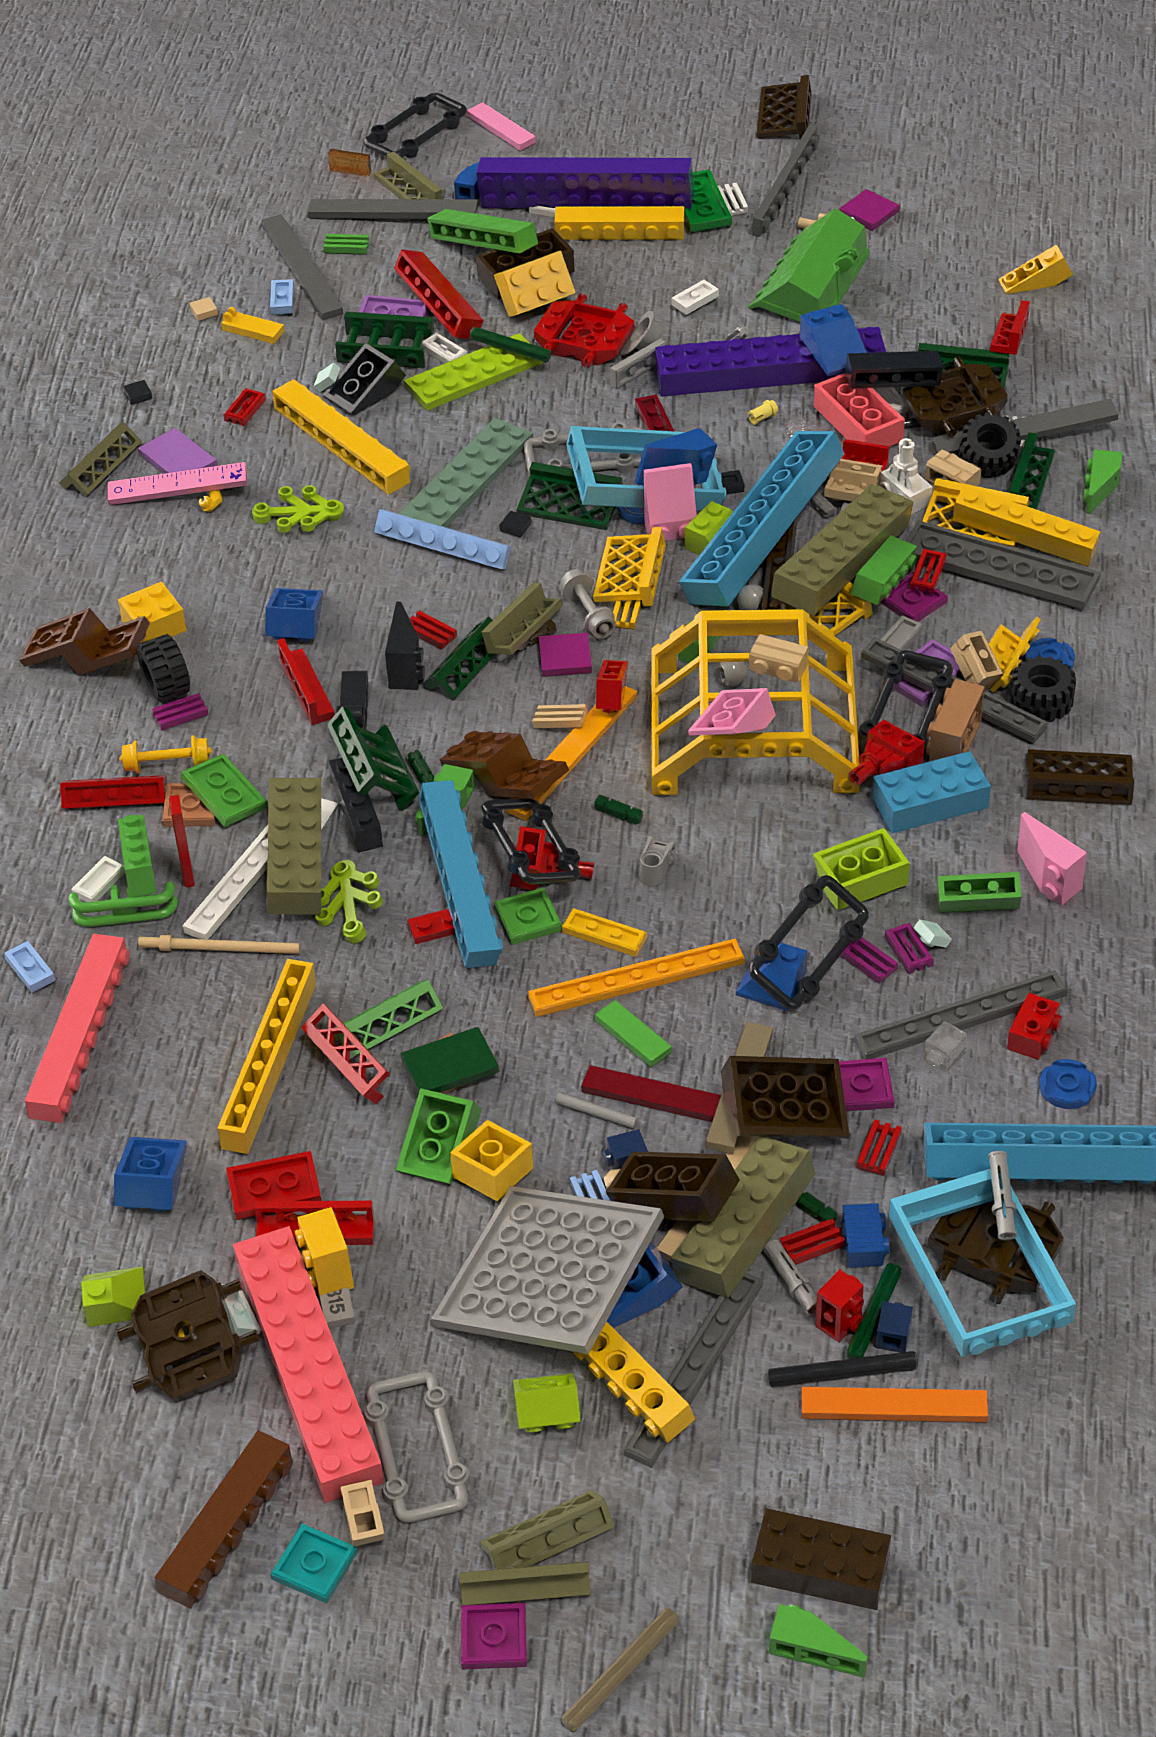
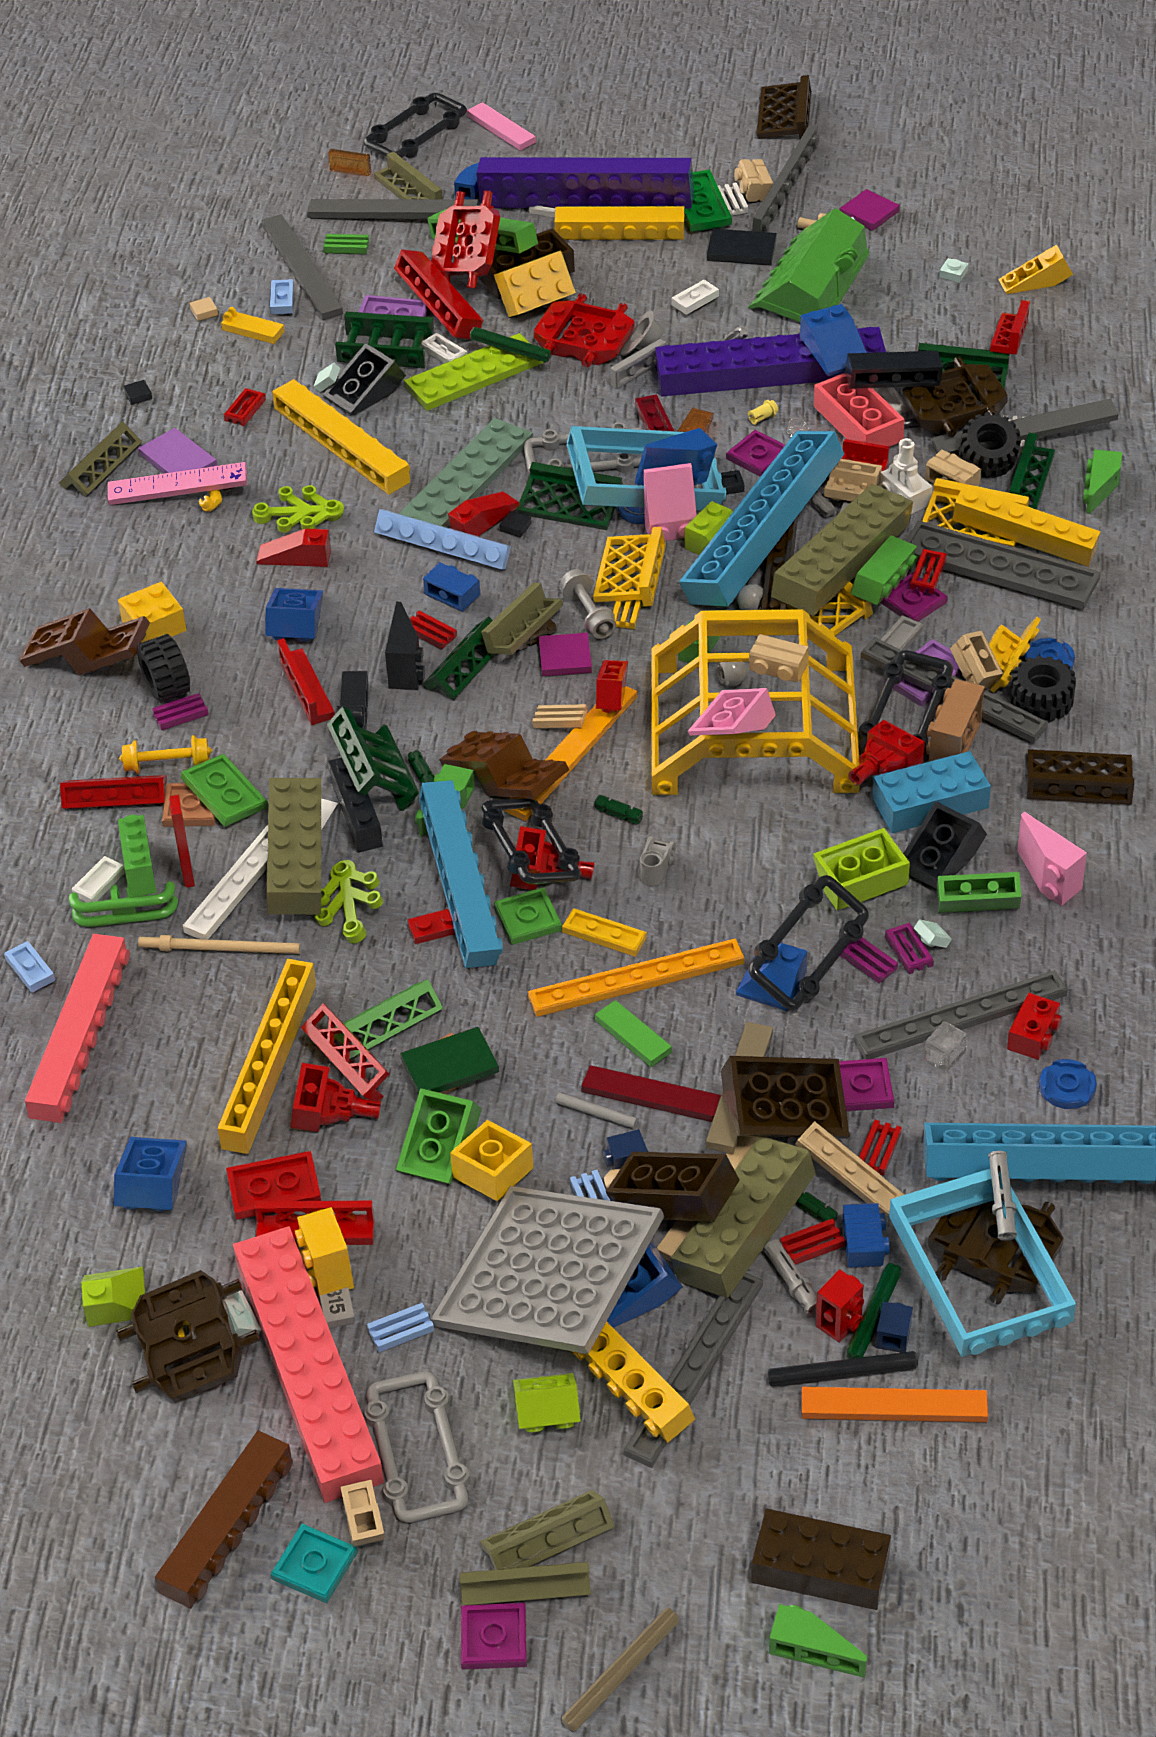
none -> red slope [257,529,331,567]
none -> red brick [290,1063,381,1132]
none -> light blue tile [367,1303,434,1352]
none -> blue brick [423,562,481,612]
none -> red piece [431,191,501,289]
none -> red slope [448,491,520,537]
none -> clear orange tile [677,408,714,432]
none -> black tile [707,228,777,265]
none -> magenta tile [726,430,785,477]
none -> tan brick [734,159,773,202]
none -> tan tile [796,1121,904,1217]
none -> black slope [903,801,987,890]
none -> light aqua plate [939,258,968,283]

